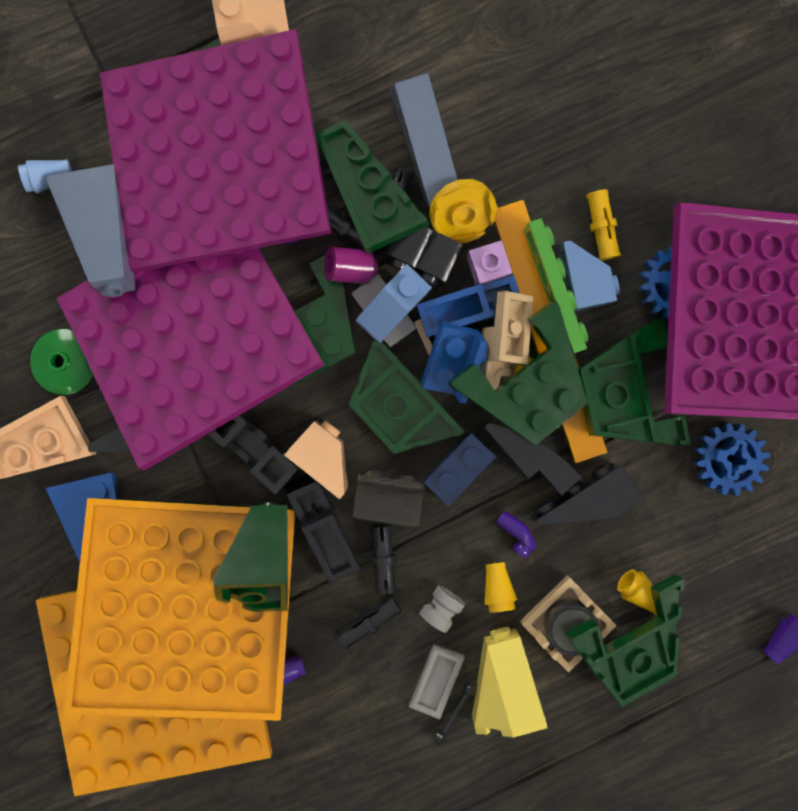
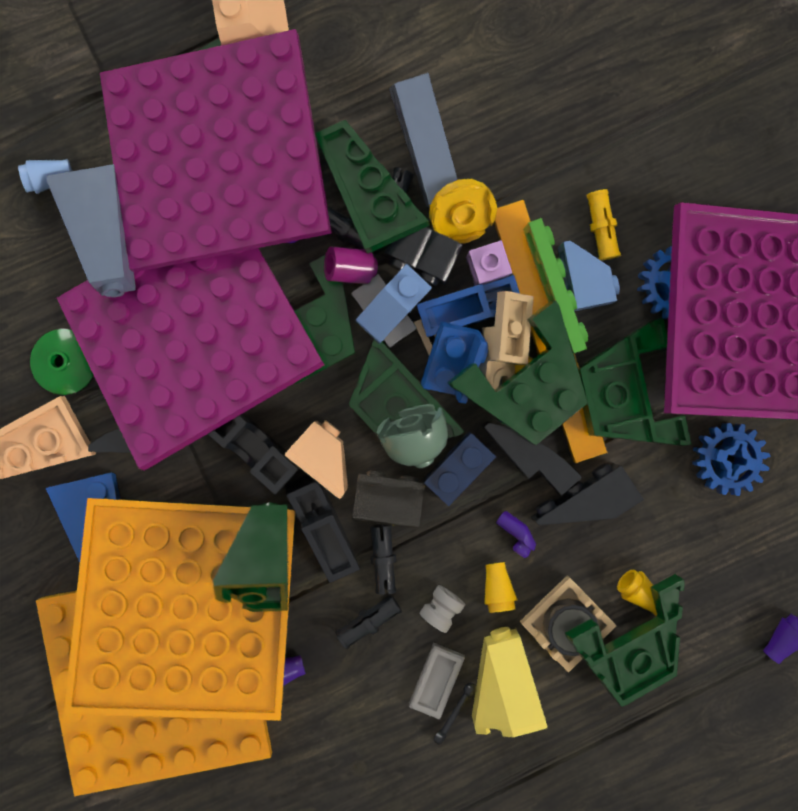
none -> sand green cylinder [377,404,448,468]

